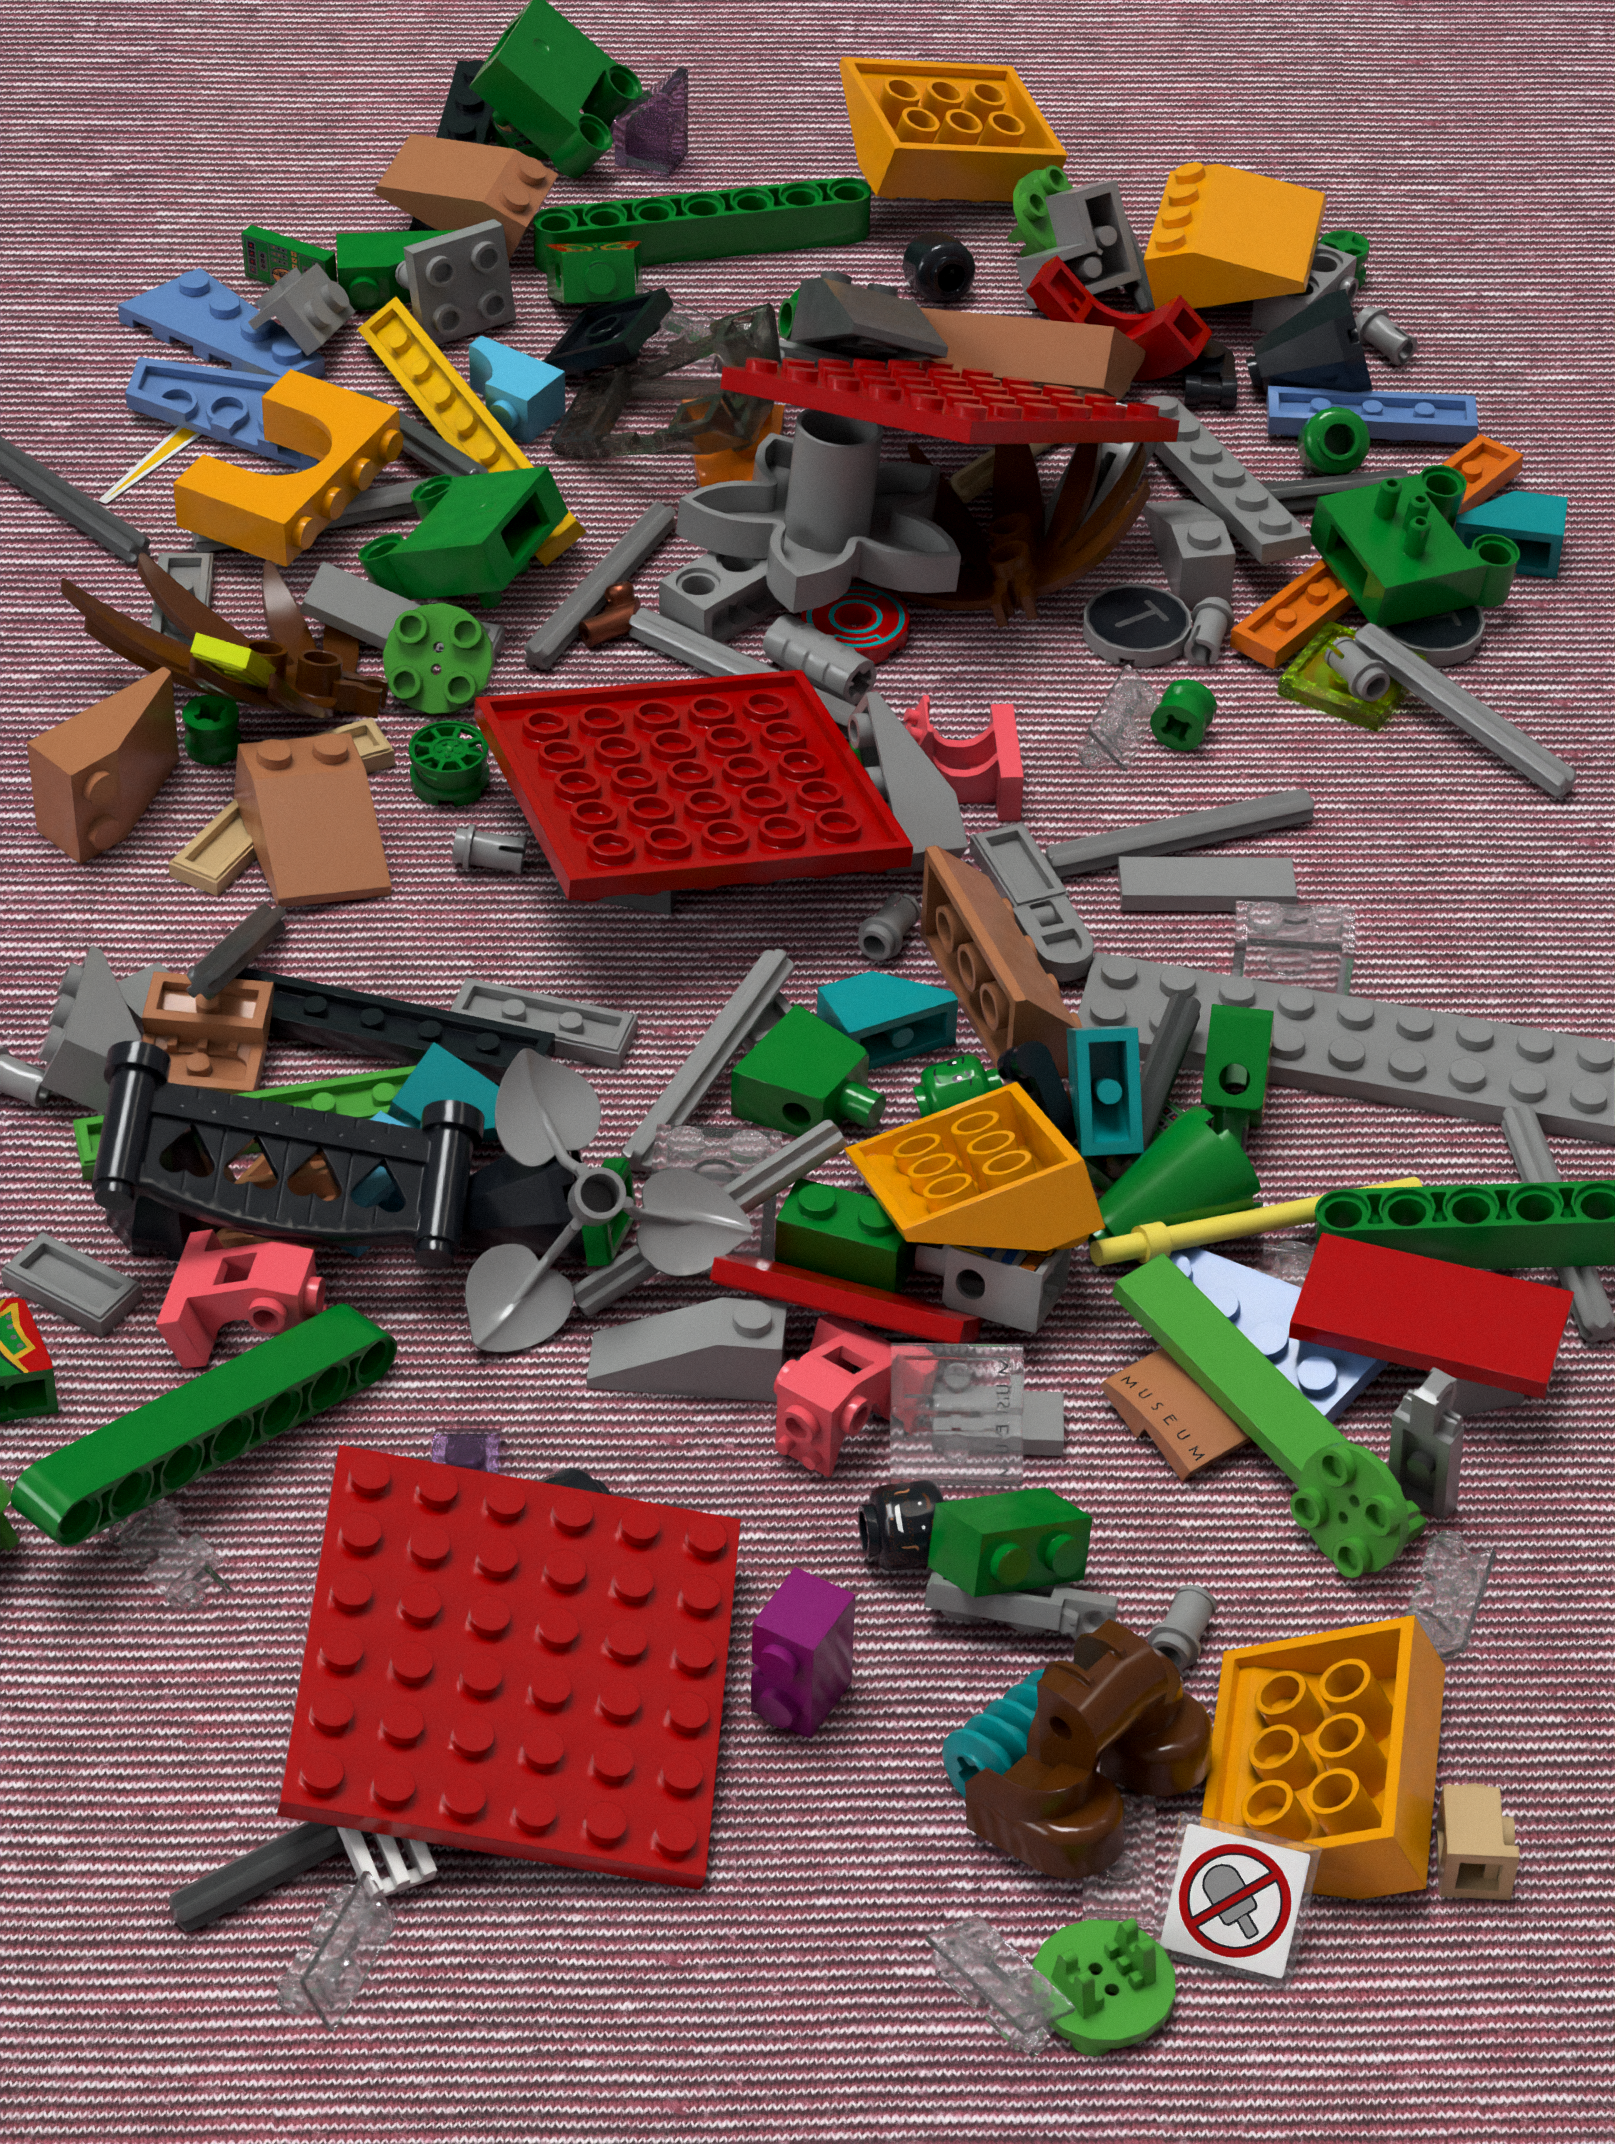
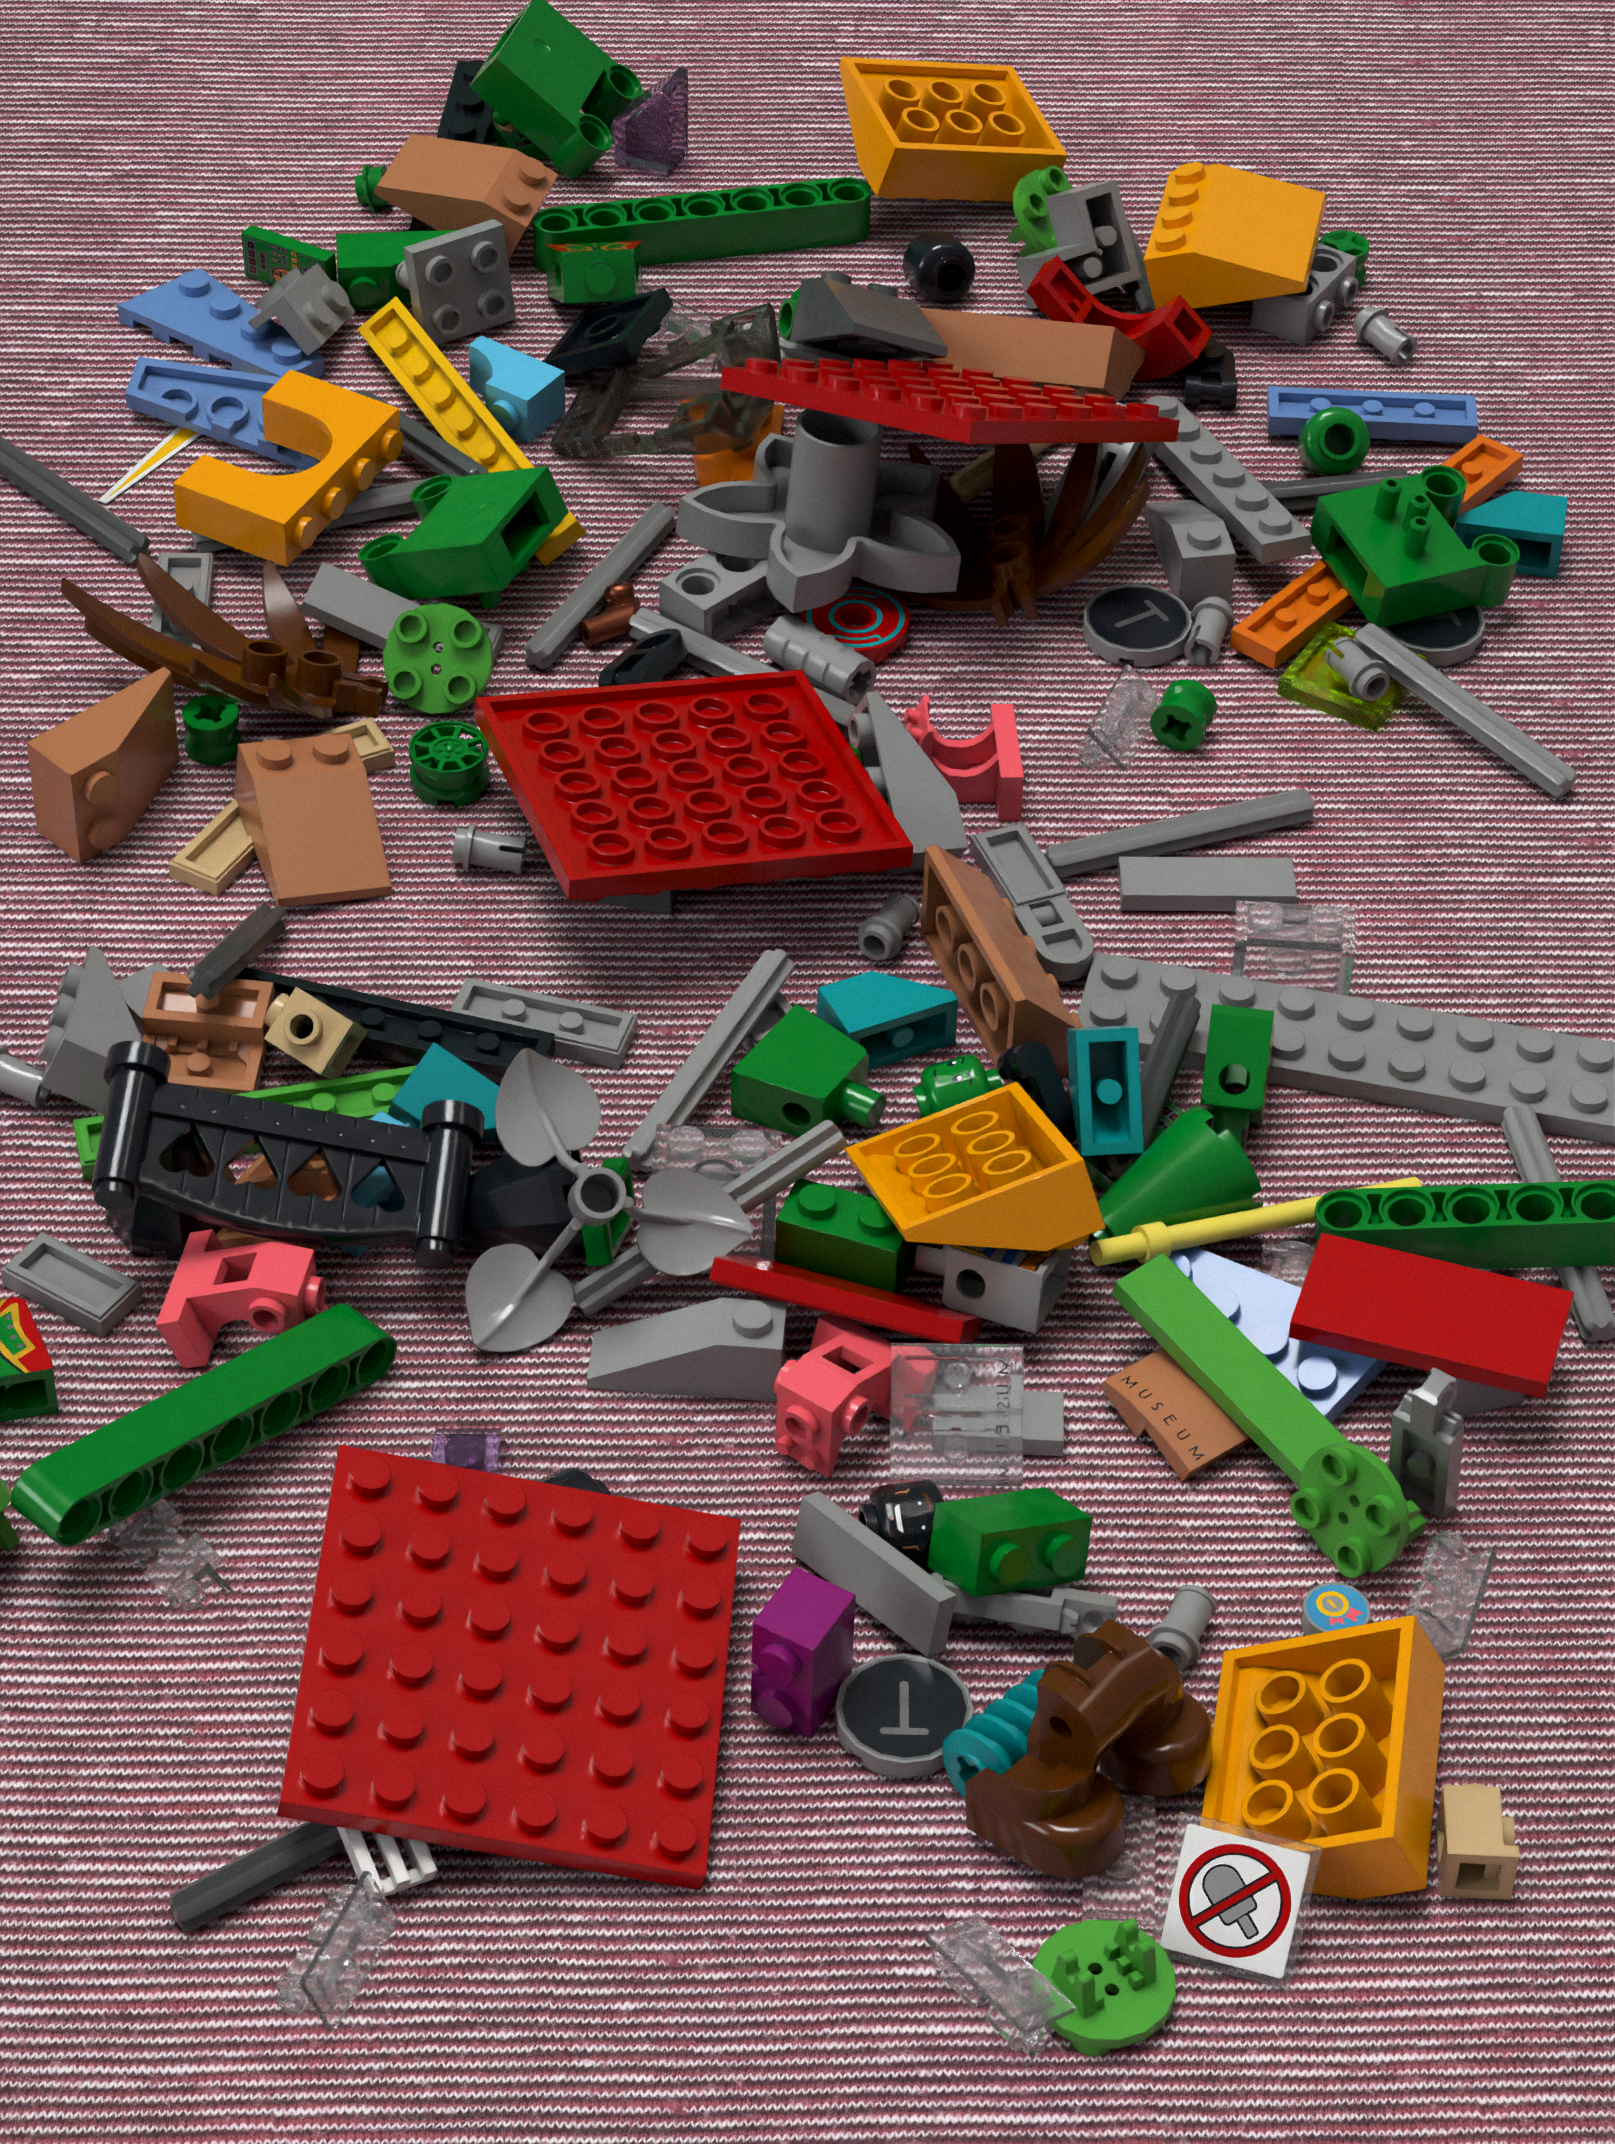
neon yellow tile [190,632,276,689] -> none
black cone [1245,289,1373,397] -> none
none -> tan brick [264,987,368,1079]
none -> green plate [355,164,392,213]
none -> black plate [599,629,688,687]
none -> light grey tile [791,1491,957,1658]
none -> black tile [834,1653,974,1779]
none -> tile [1301,1582,1371,1635]

